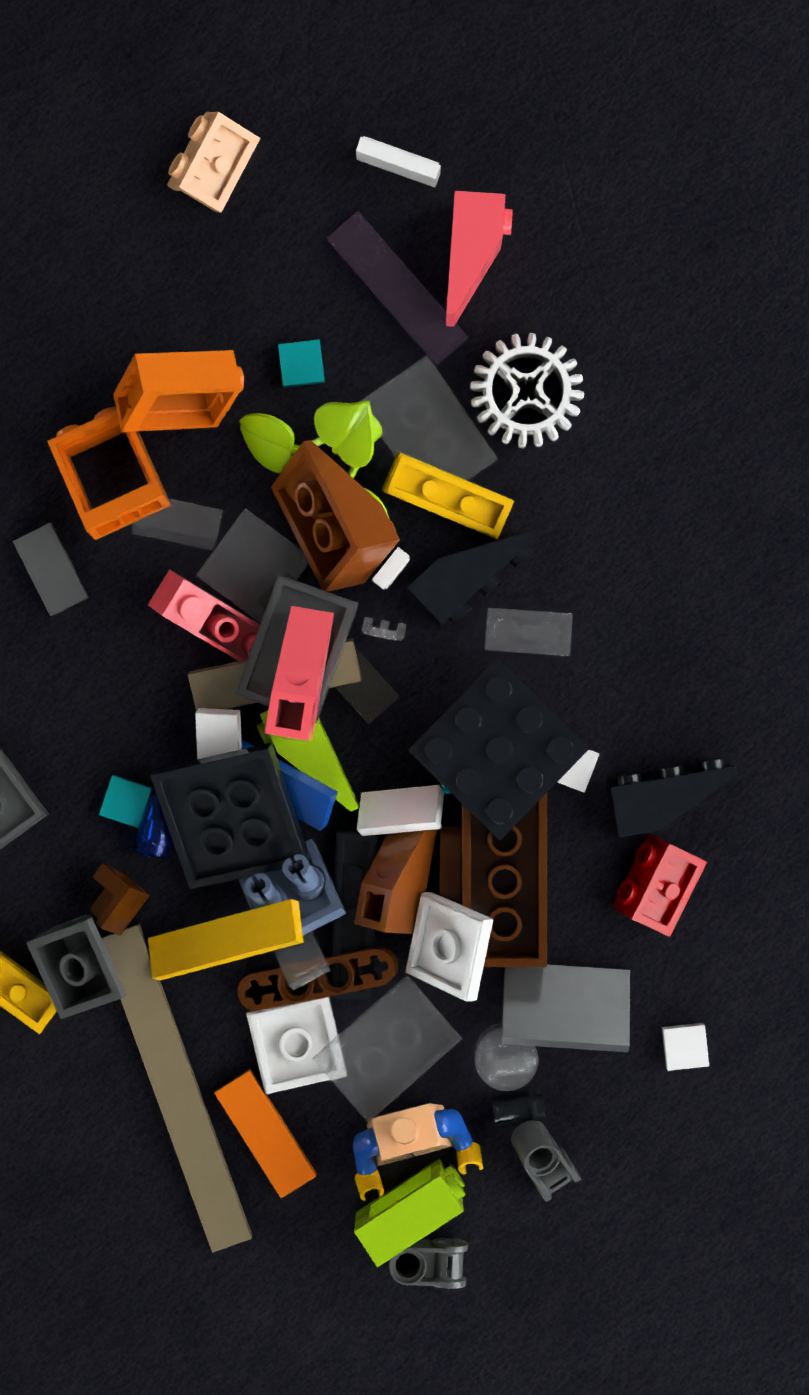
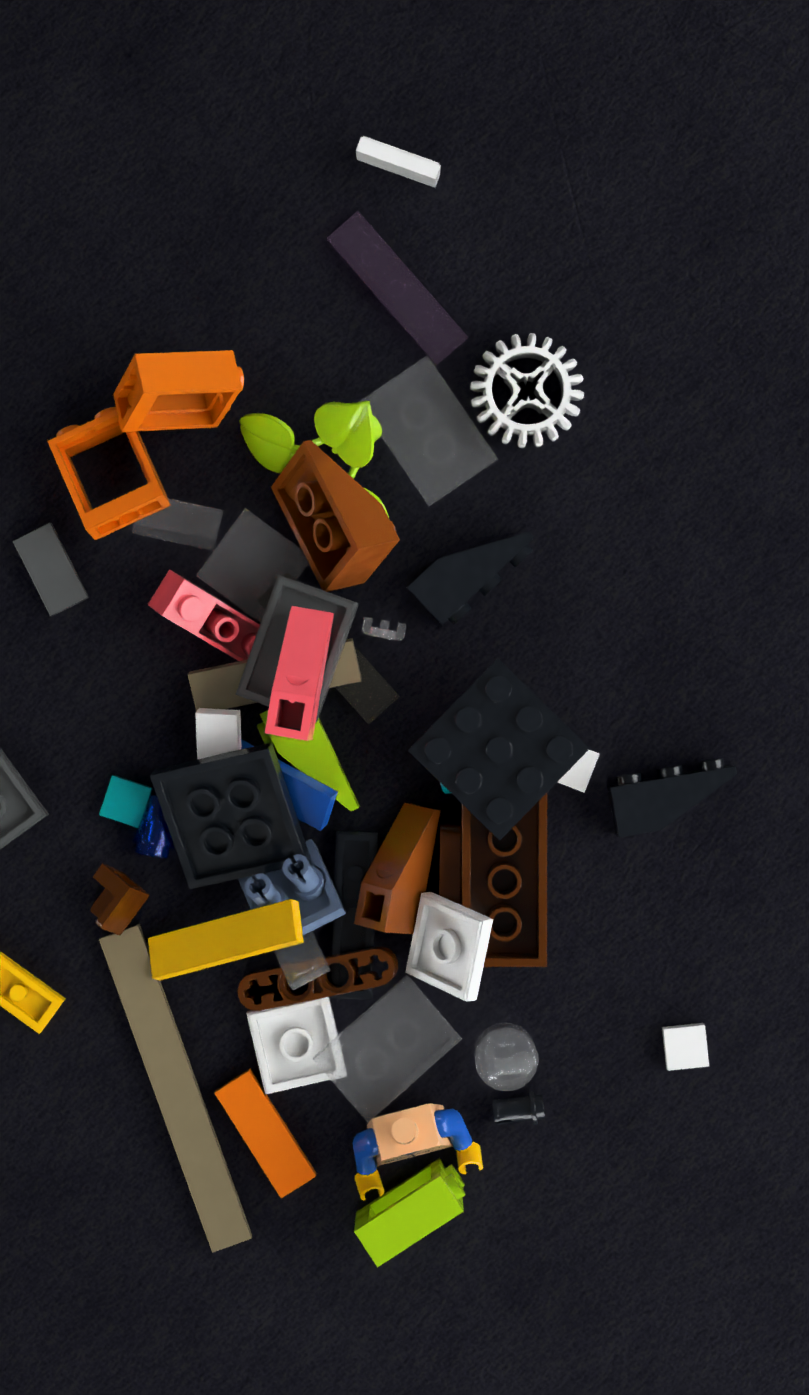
dark grey slope [26,915,127,1019] -> none
light nougat bracket [167,112,260,213] -> none
teal tile [278,339,325,388] -> none
white tile [357,785,444,836] -> none
white tile [372,547,410,590] -> none
yellow tile [382,451,514,539] -> none
dark grey piece [388,1238,468,1289] -> none
coral slope [445,191,513,327] -> none
clear brick [483,608,573,656] -> none
dark grey tile [501,964,630,1052] -> none
dark grey piece [511,1120,582,1202] -> none
bracket [613,834,707,937] -> none

